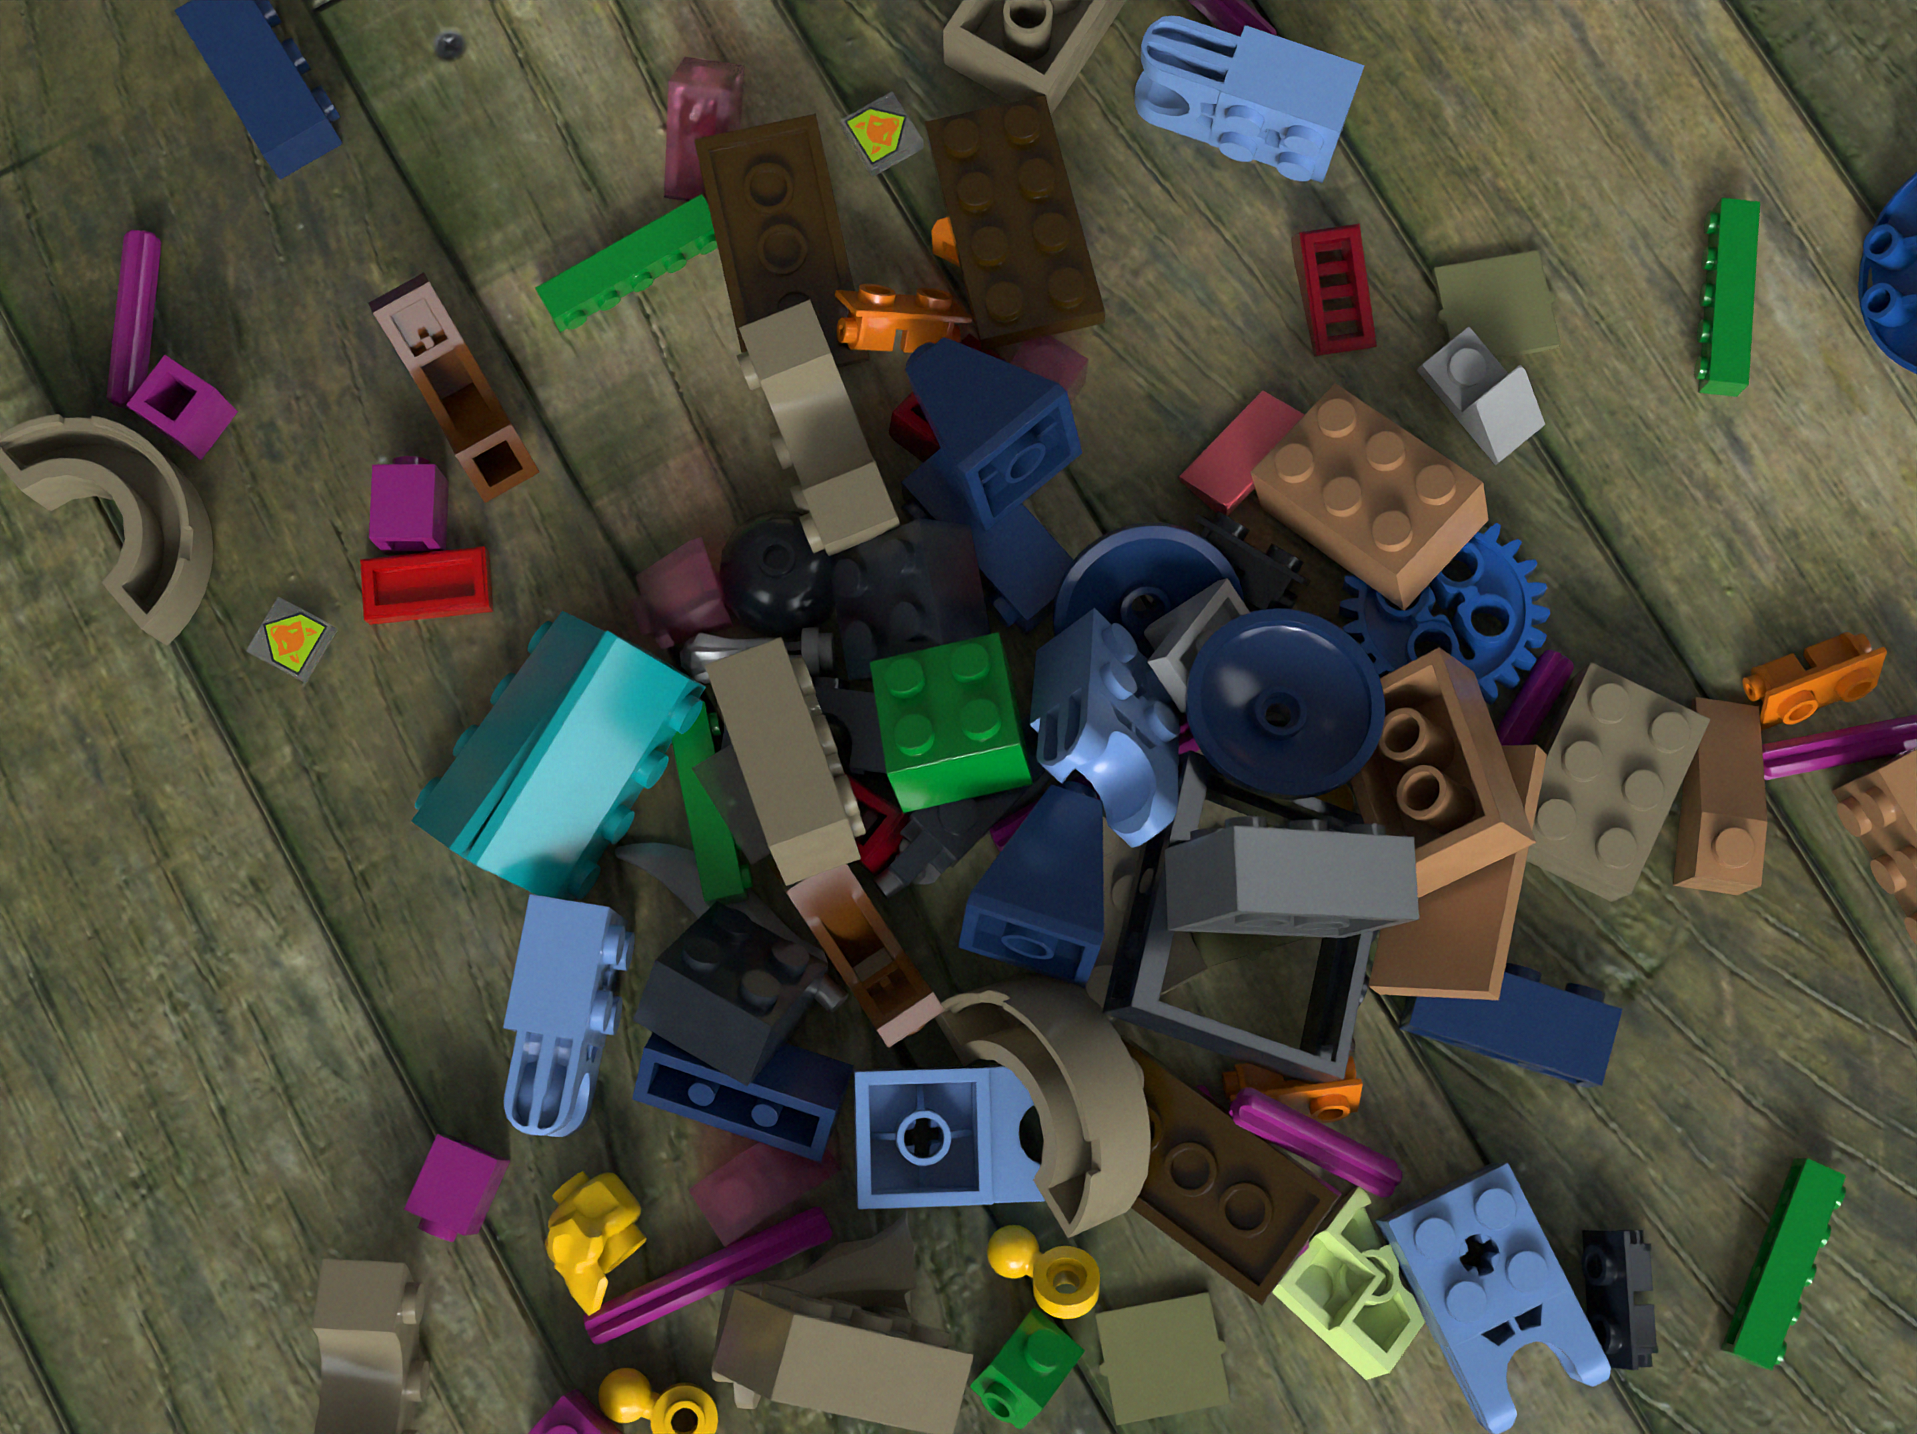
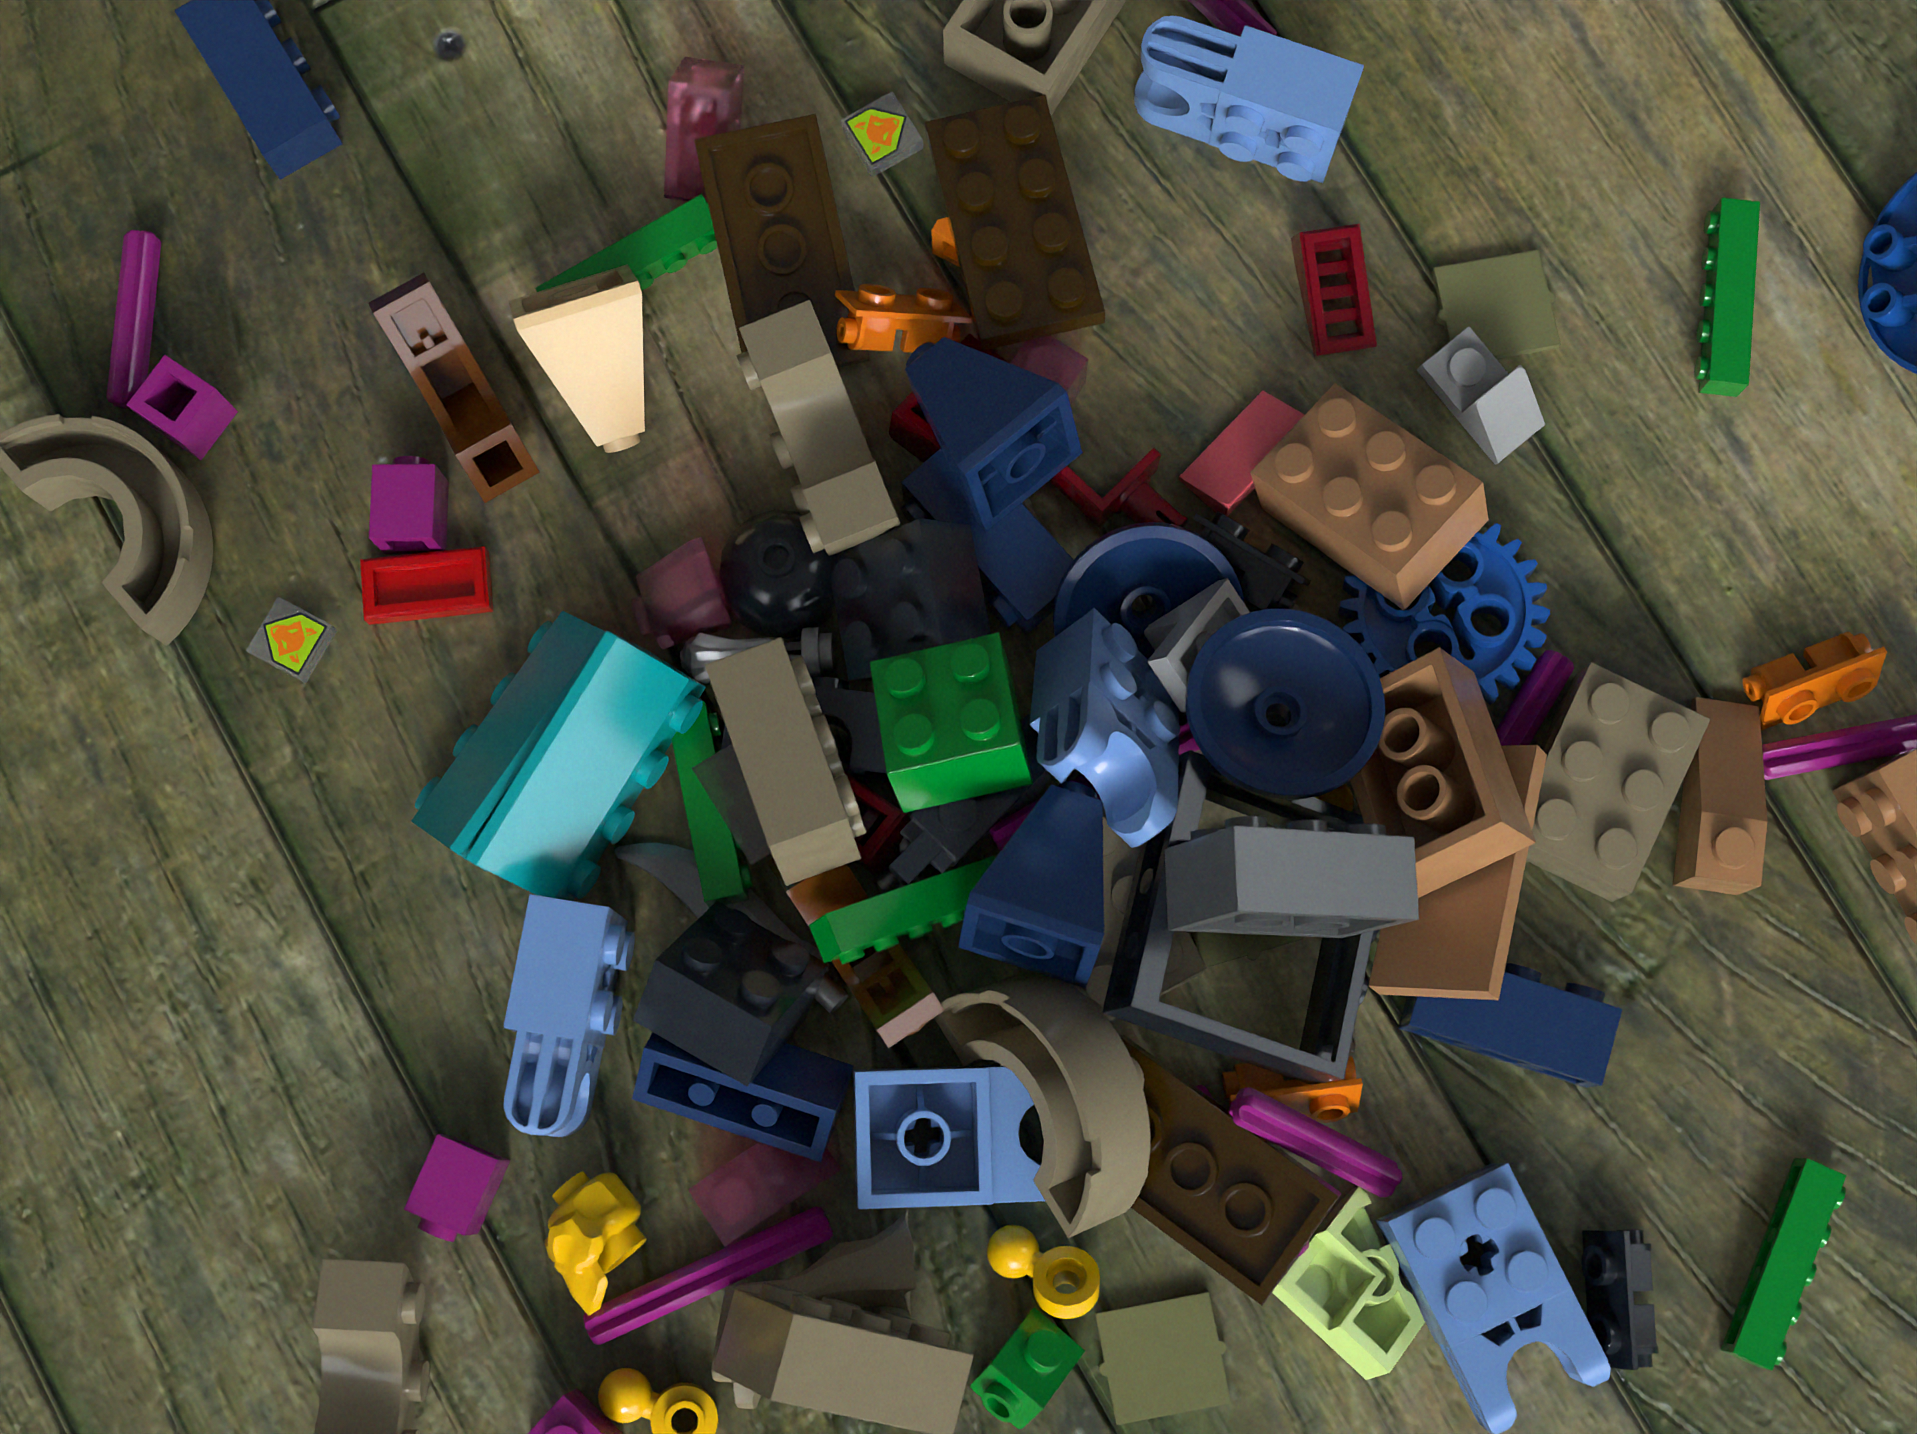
none -> slope [509,265,645,453]
none -> green piece [809,856,995,965]
none -> dark red bracket [1049,448,1189,528]

